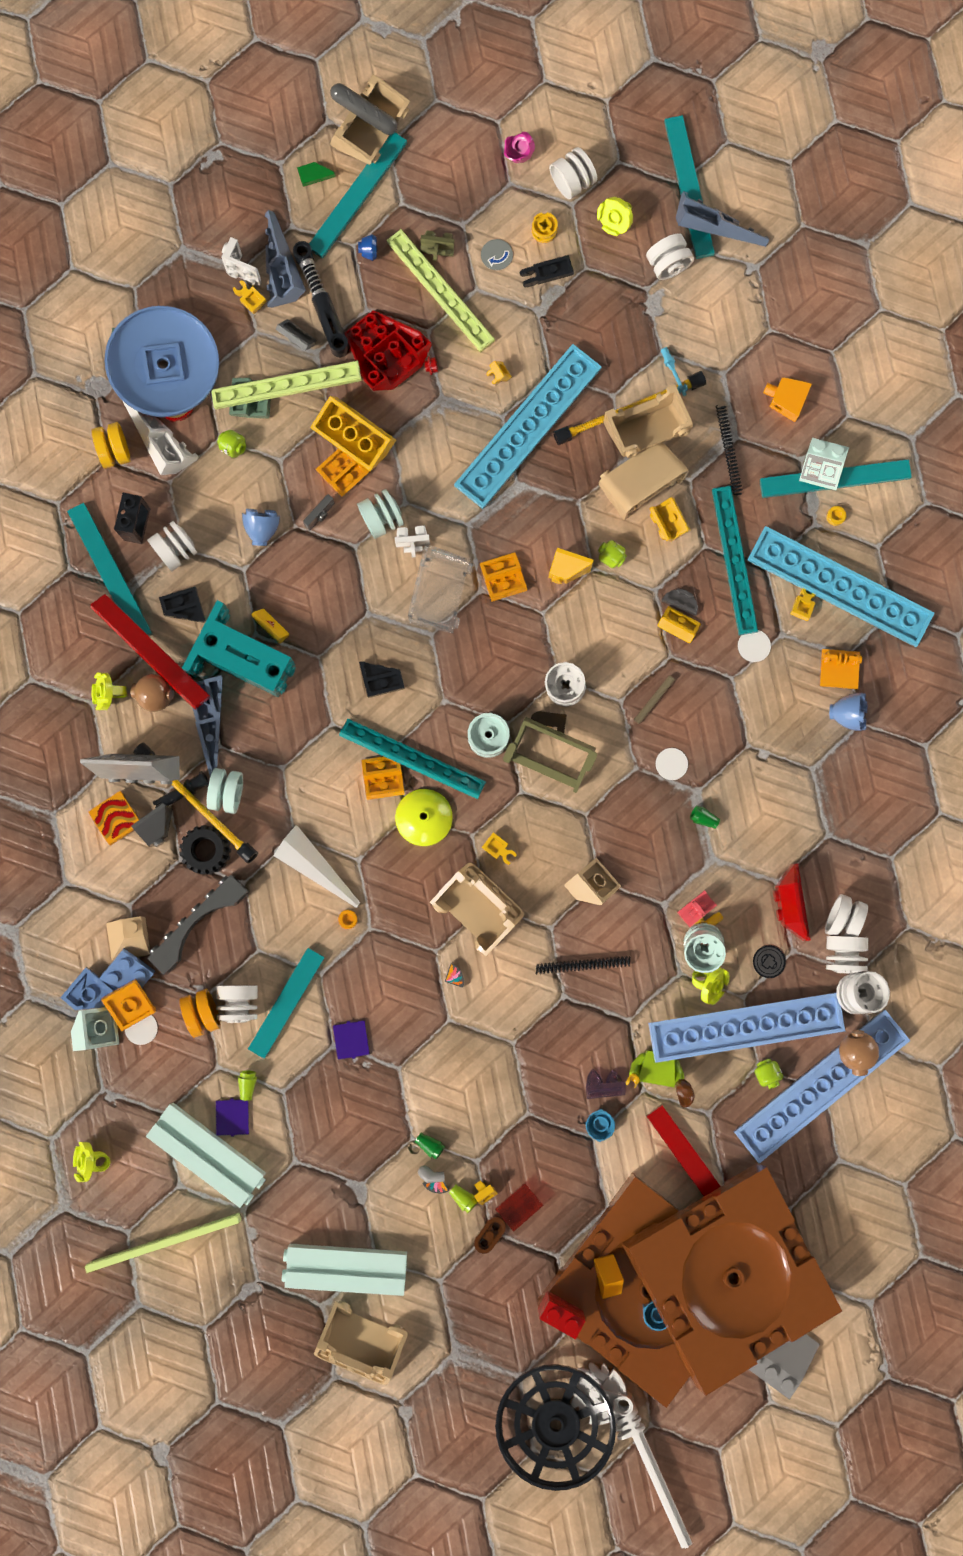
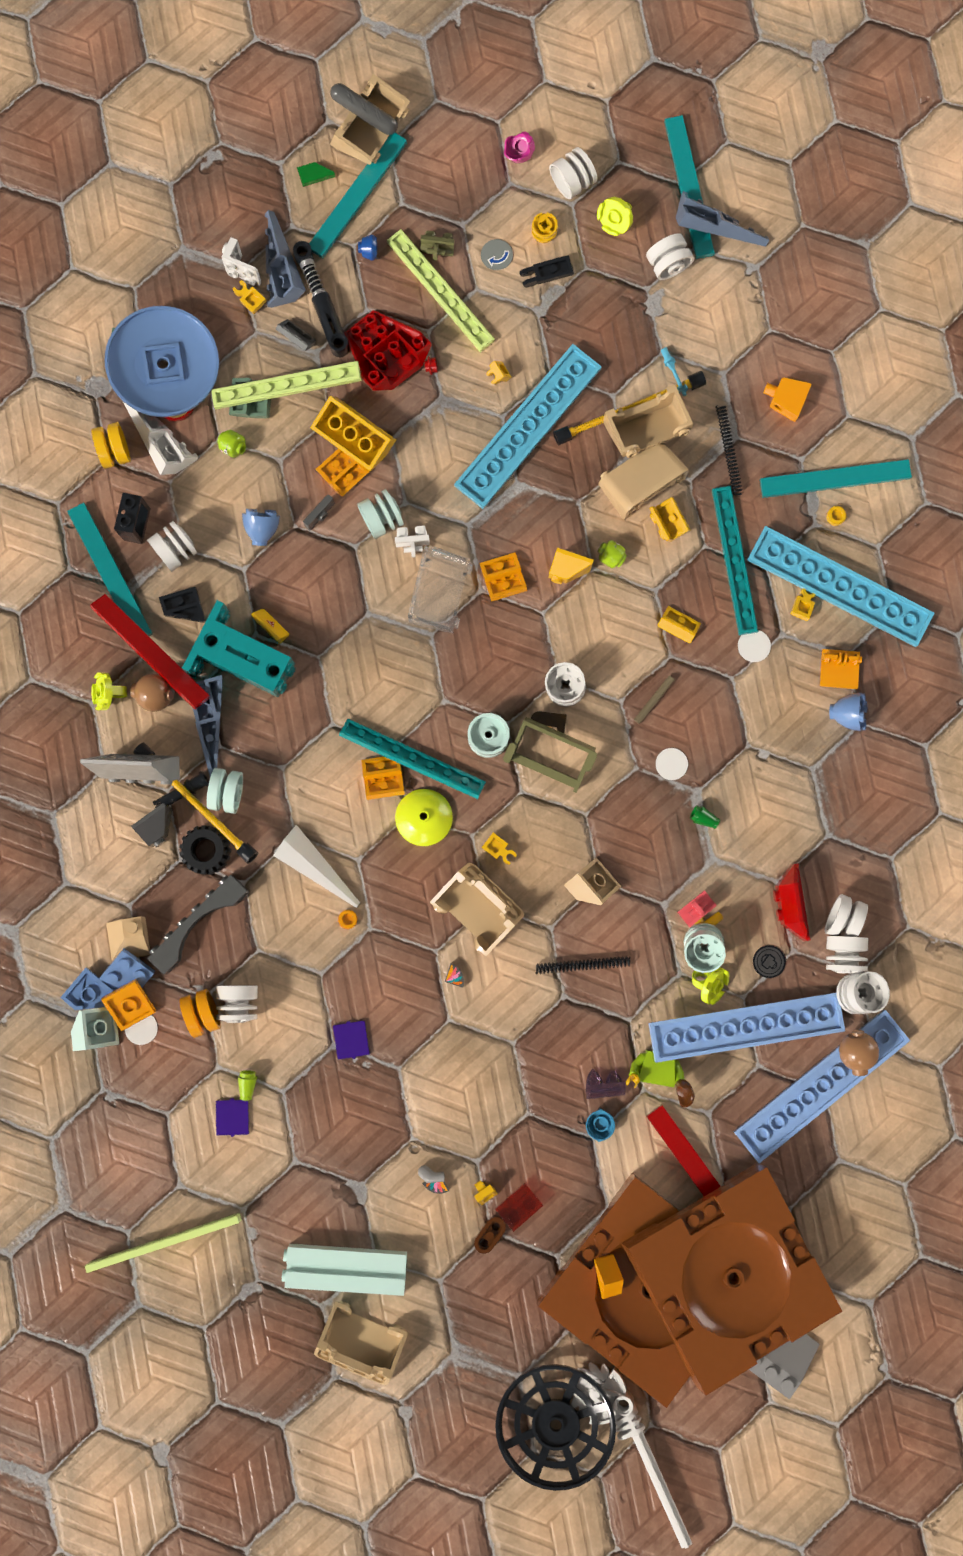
neon yellow tile [73,1142,110,1182] -> none
slope [88,791,140,846] -> none
light aqua brick [146,1103,266,1208] -> none
teal tile [248,948,325,1059] -> none
black wing [359,661,405,698] -> none
green cone [415,1132,445,1160] -> none
lime cone [449,1184,478,1213] -> none
red brick [538,1290,586,1340] -> none
dark azure hat [643,1301,666,1331] -> none
flat silver tile [661,589,698,616] -> none
lime head [754,1059,783,1090] -> none
light aqua slope [799,438,849,490] -> none

